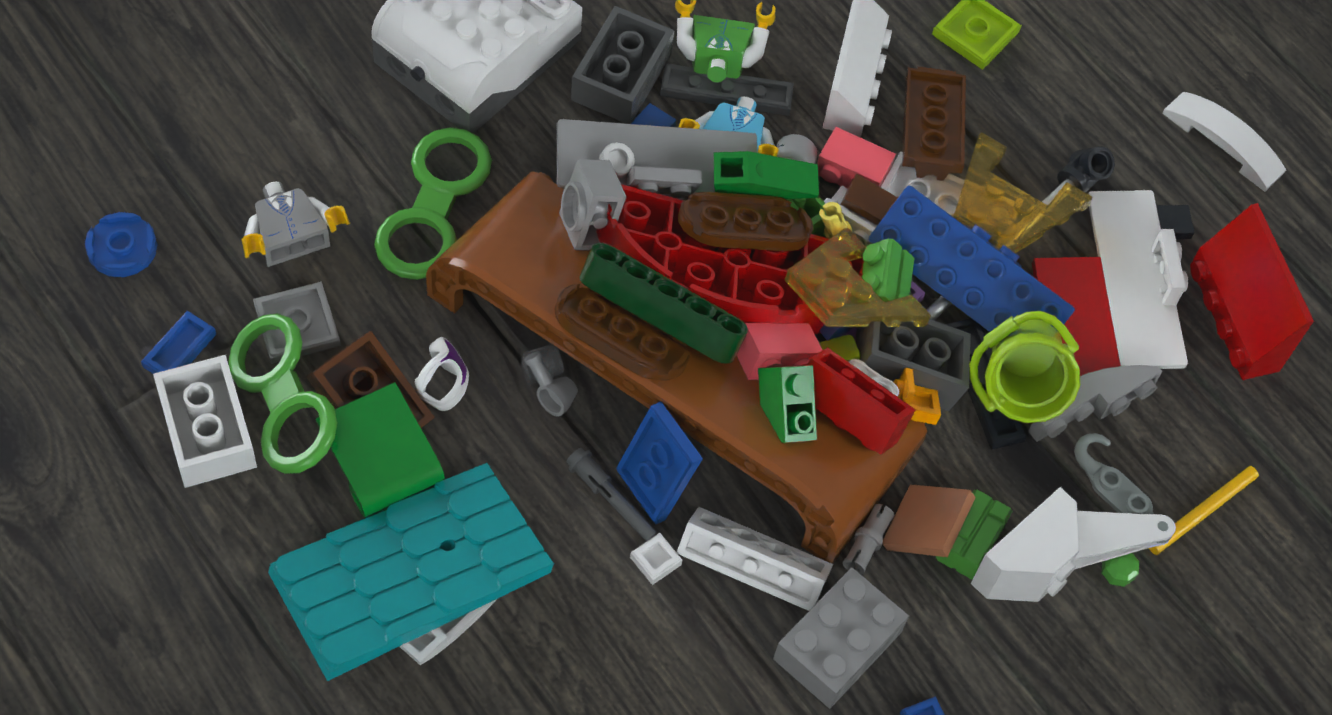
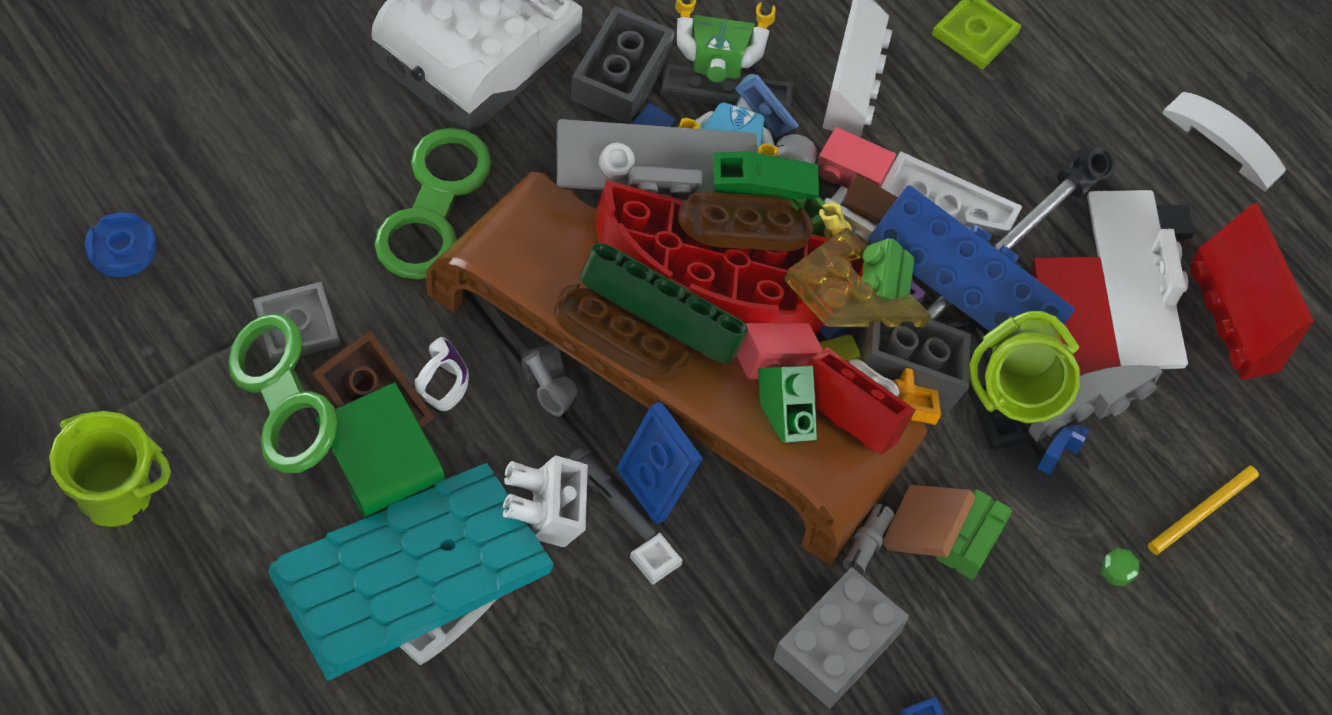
blue tile [141,311,217,374] -> none
white brick [153,355,257,488] -> none
light grey torso [242,181,350,267] -> none
light grey brick [559,159,626,250] -> none
white fence [676,507,833,611] -> none
reddish brown brick [902,67,966,181] -> none
clear yellow wing [954,132,1093,253] -> none
white slope [971,433,1176,602] -> none
none -> lime piece [49,411,171,527]
none -> white brick [503,455,588,547]
none -> medium blue slope [735,74,799,139]
none -> blue slope [1037,424,1090,475]

